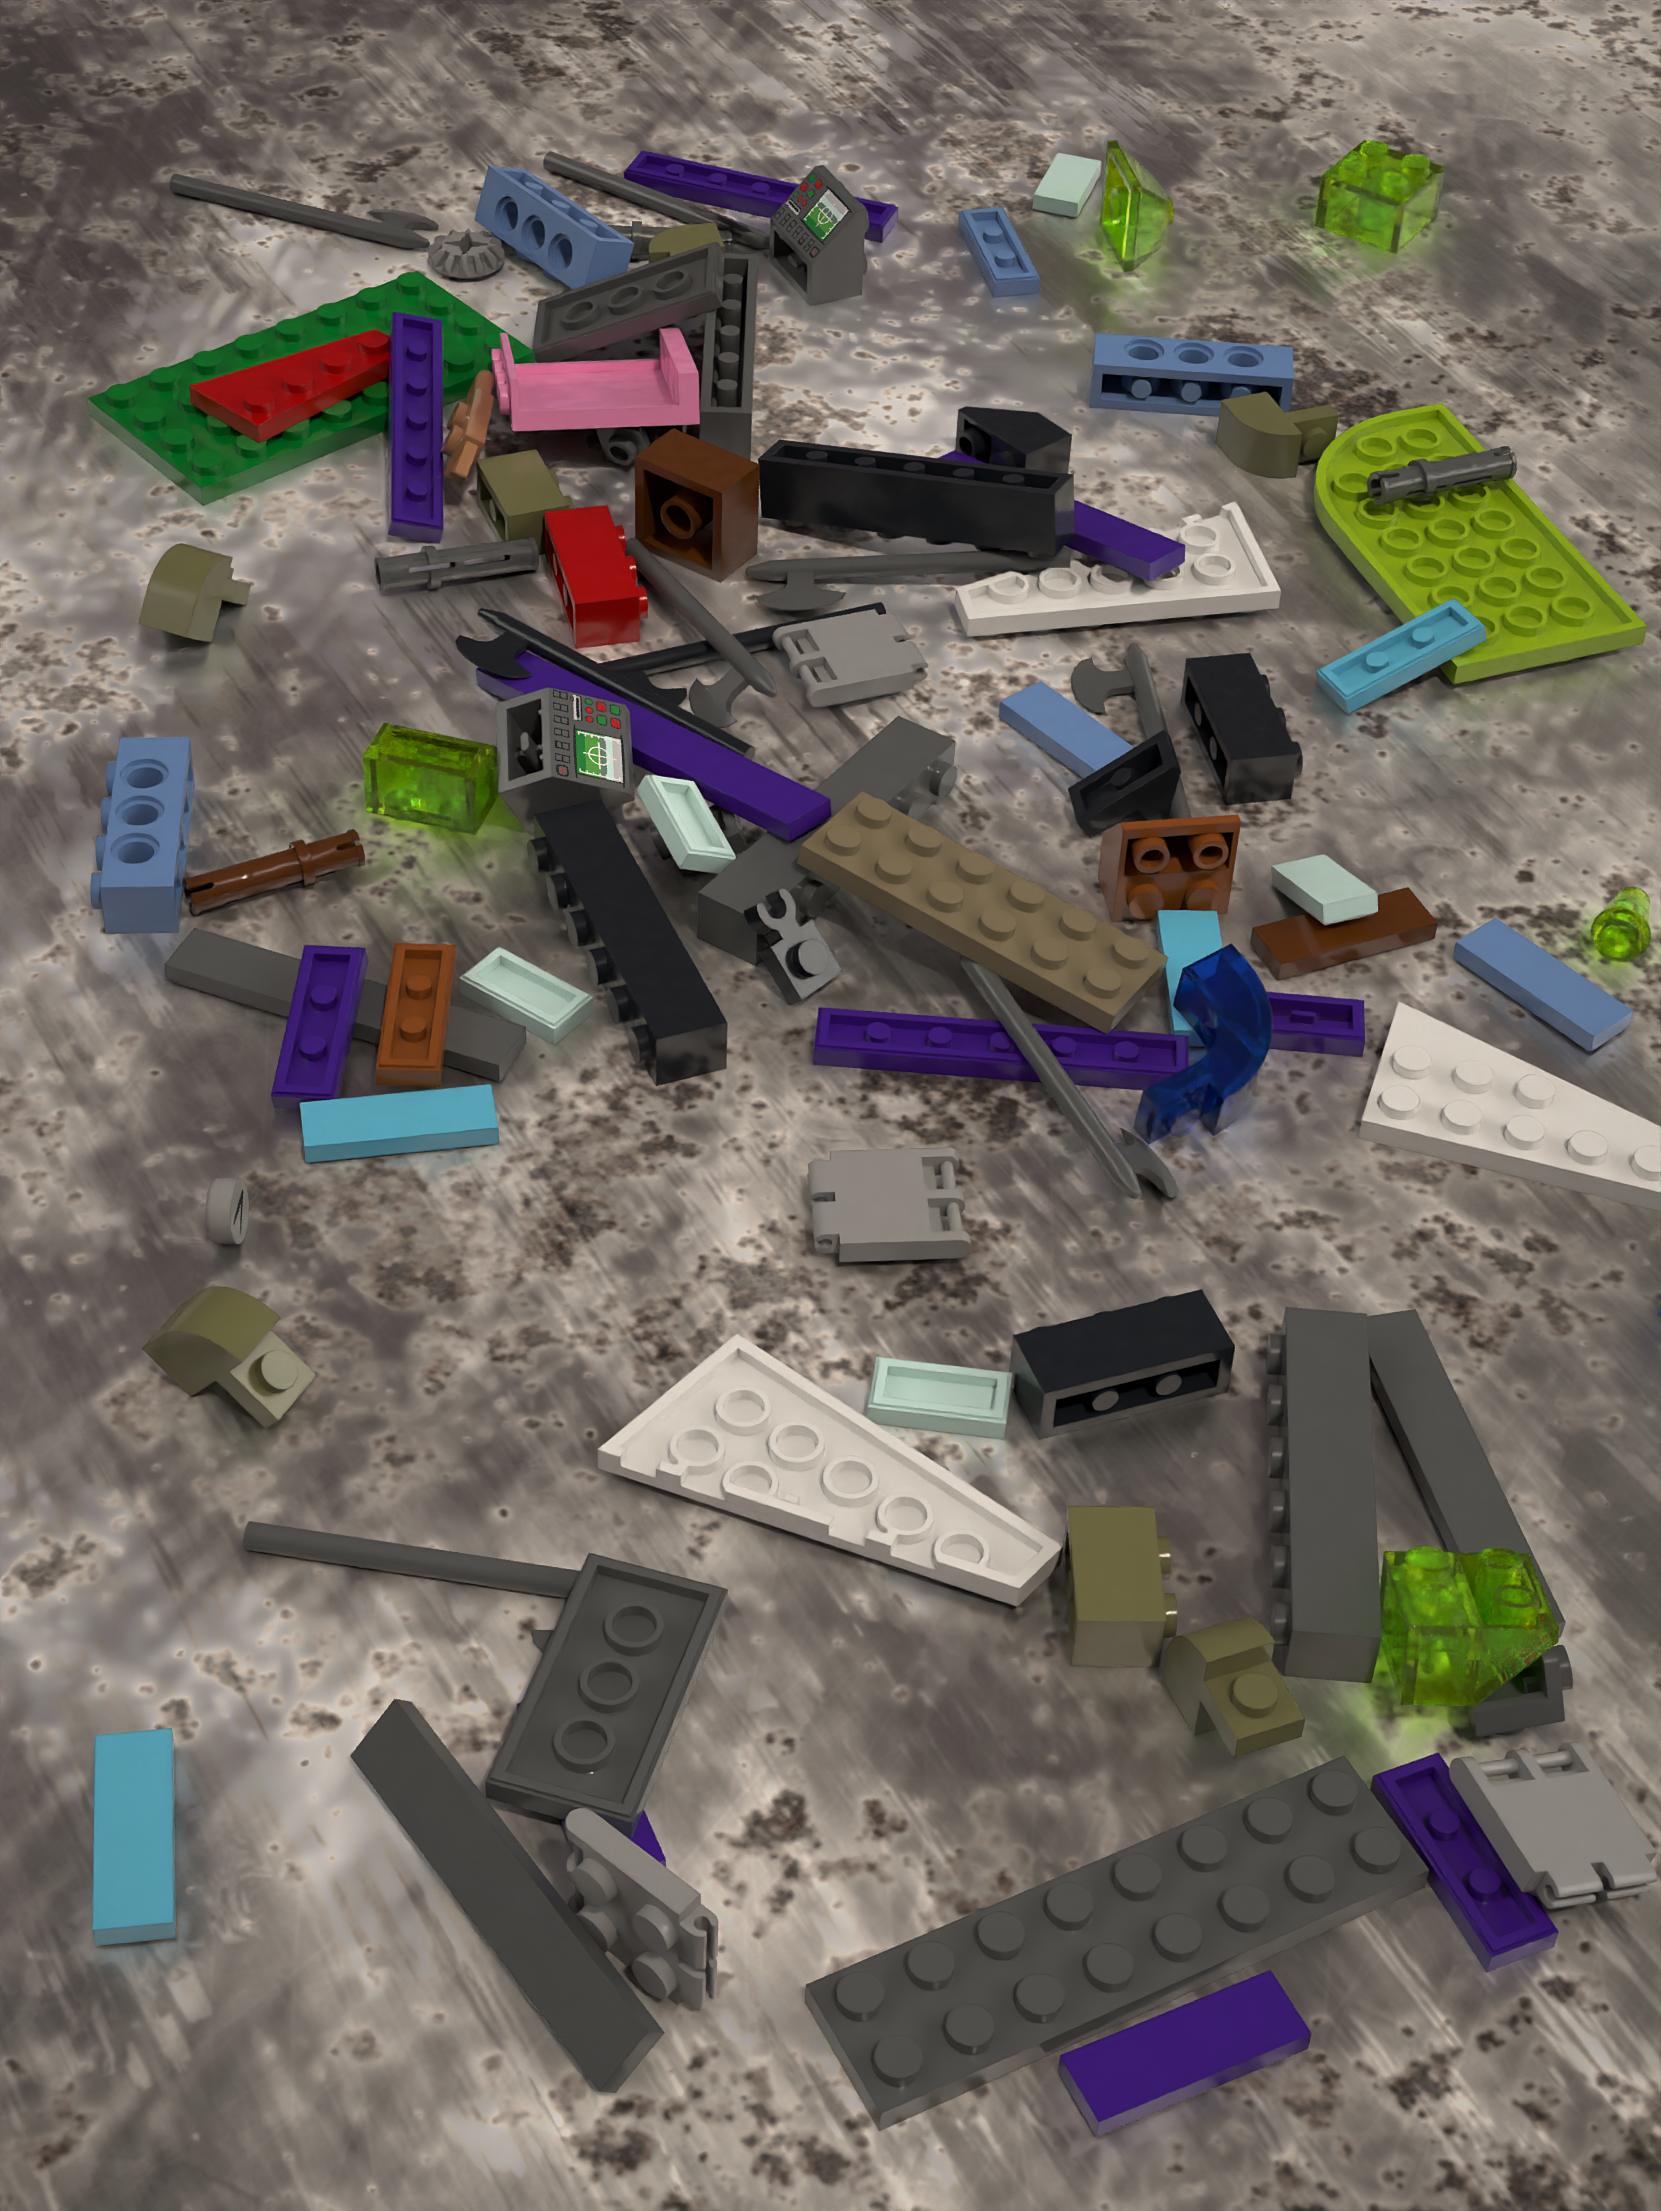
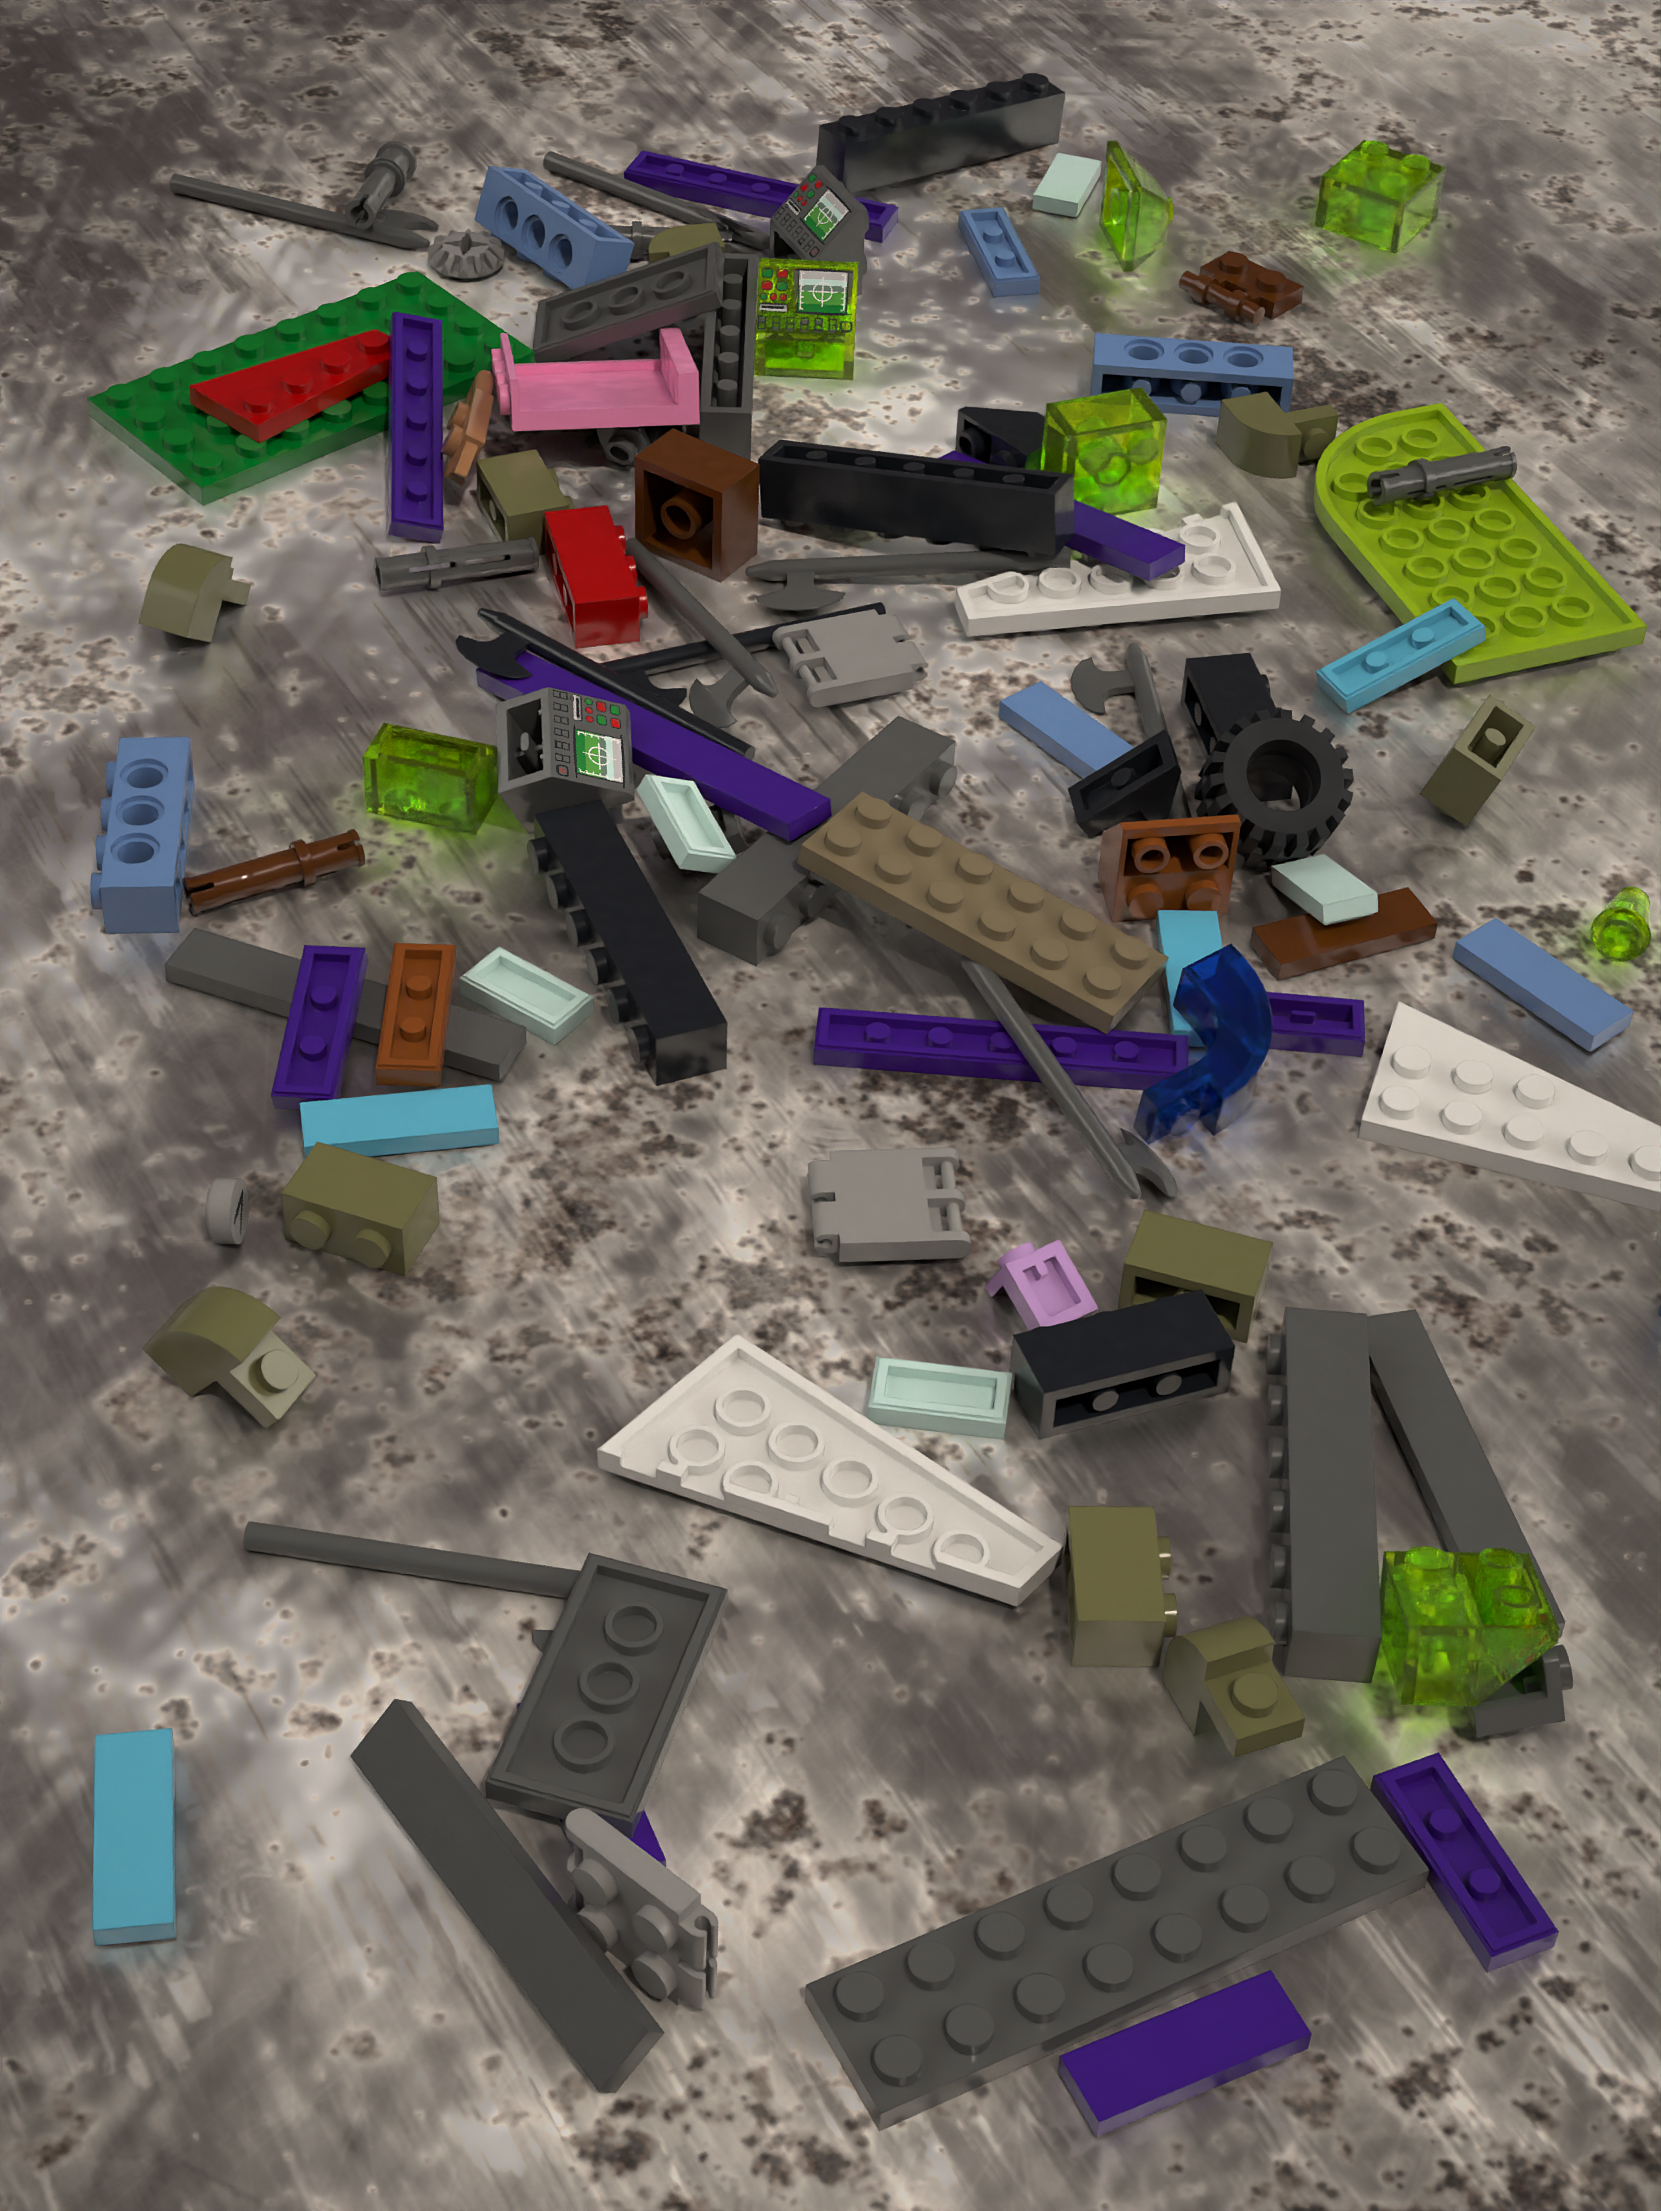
plate [744,887,843,1005] -> none
light grey plate [1449,1741,1657,1909] -> none
none -> olive brick [281,1142,440,1276]
none -> dark grey pin [345,141,417,229]
none -> clear neon green slope [755,258,859,380]
none -> black brick [816,73,1065,193]
none -> lavender bracket [985,1240,1099,1331]
none -> clear neon green brick [1040,387,1167,516]
none -> olive brick [1118,1209,1273,1343]
none -> reddish brown plate [1179,251,1304,325]
none -> black tyre [1194,709,1354,870]
none -> olive brick [1420,694,1537,827]

